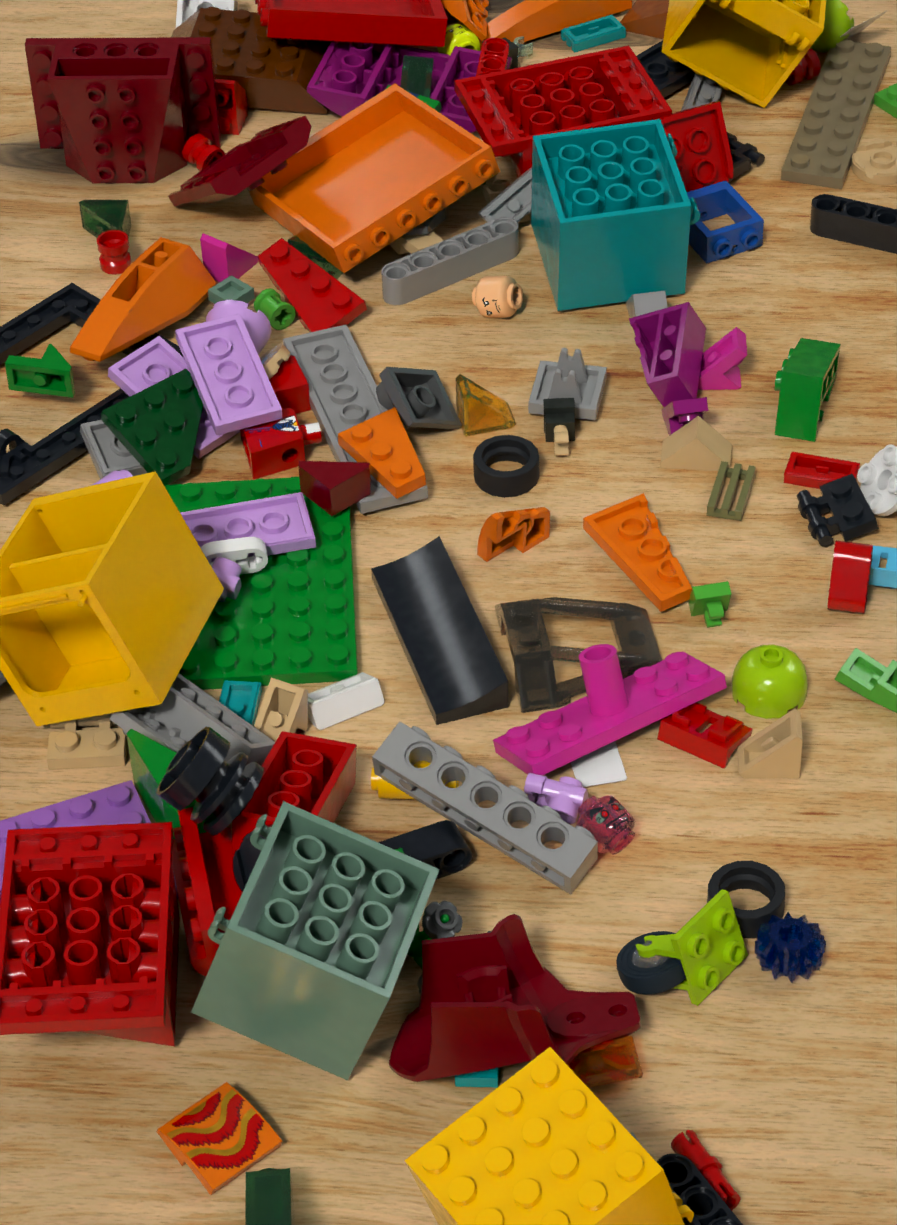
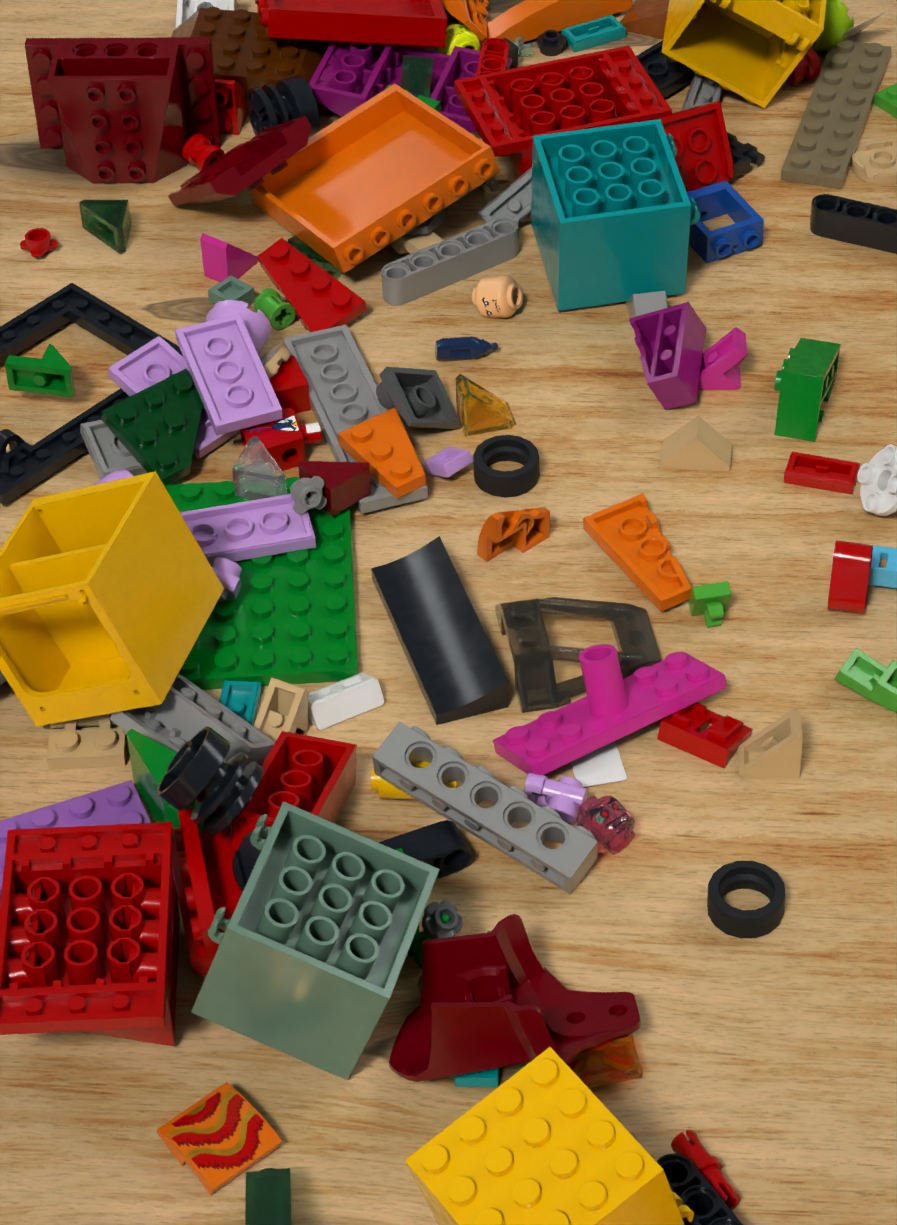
orange wedge [70,237,217,362] -> none
red wheel [97,230,132,275] -> none
white beam [201,537,268,575] -> none
light grey plate [528,348,607,420] -> none
pearl dark grey piece [543,398,575,456] -> none
lime plate [616,889,748,1006] -> none
magenta slope [662,397,709,436] -> none
olive tile [707,461,756,521] -> none
lime cylinder [732,644,808,719] -> none
clear blue gear [754,911,826,983] -> none
black plate [797,474,879,546] -> none
none -> red plate [20,228,58,257]
none -> clear slope [232,436,287,500]
none -> black wheel [246,75,320,137]
none -> light grey plate [290,476,327,515]
none -> lavender tile [423,447,473,478]
none -> dark blue piece [435,336,498,361]
none -> black plate [537,30,566,56]

